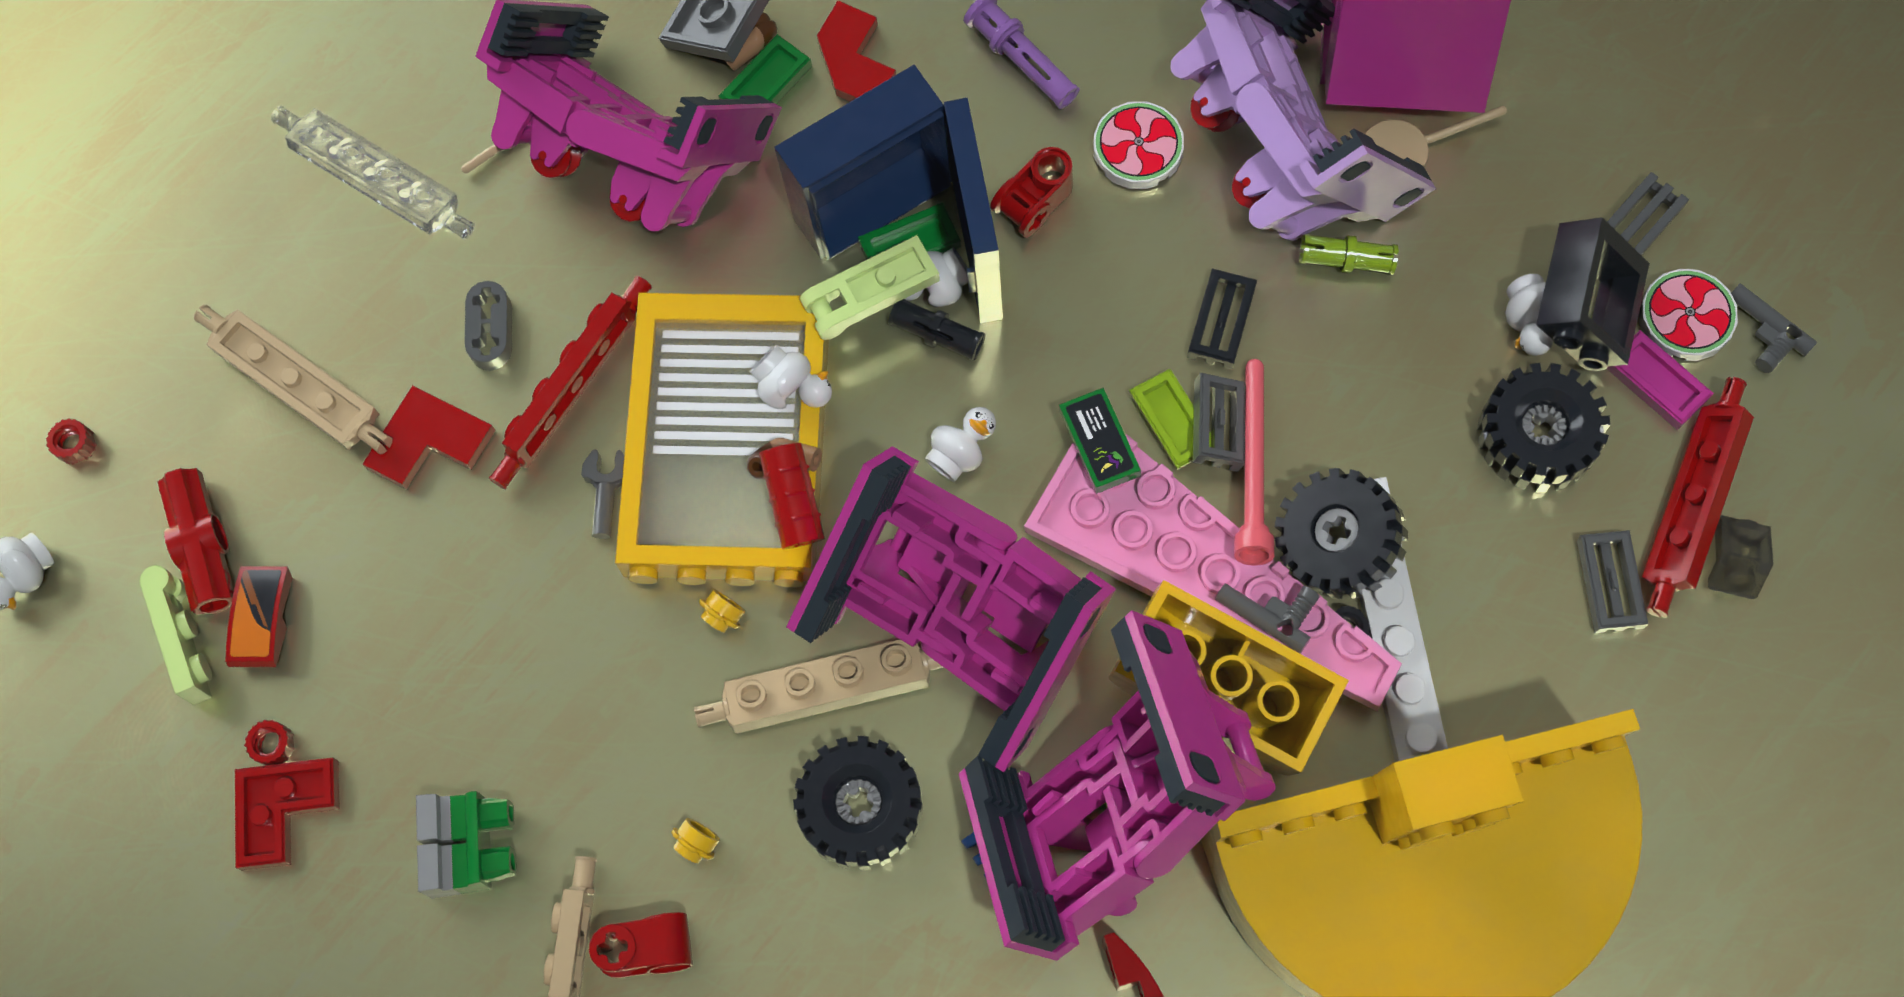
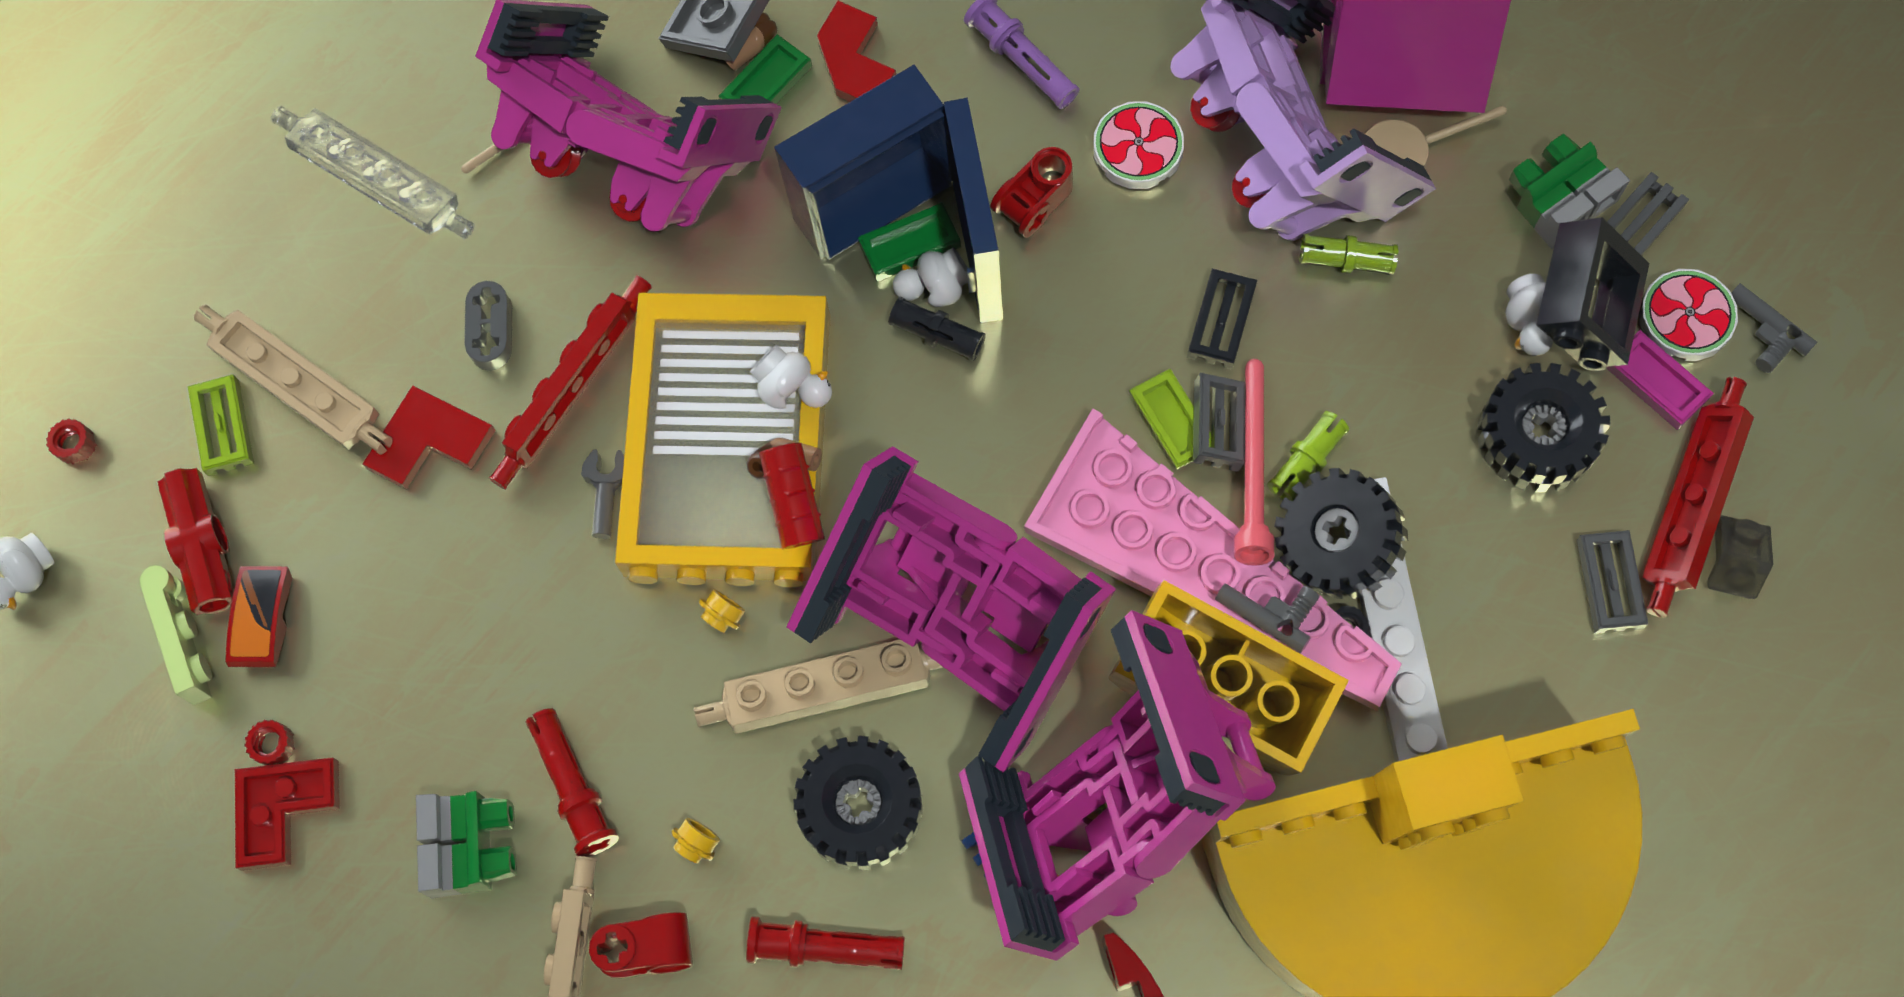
yellowish green plate [800,235,940,340] -> none
white animal [925,407,996,482] -> none
tile [1059,388,1141,494] -> none
none -> lime tile [187,374,254,476]
none -> red pin [525,708,619,857]
none -> red pin [746,916,905,970]
none -> lime pin [1267,411,1349,502]
none -> hips [1509,133,1630,249]

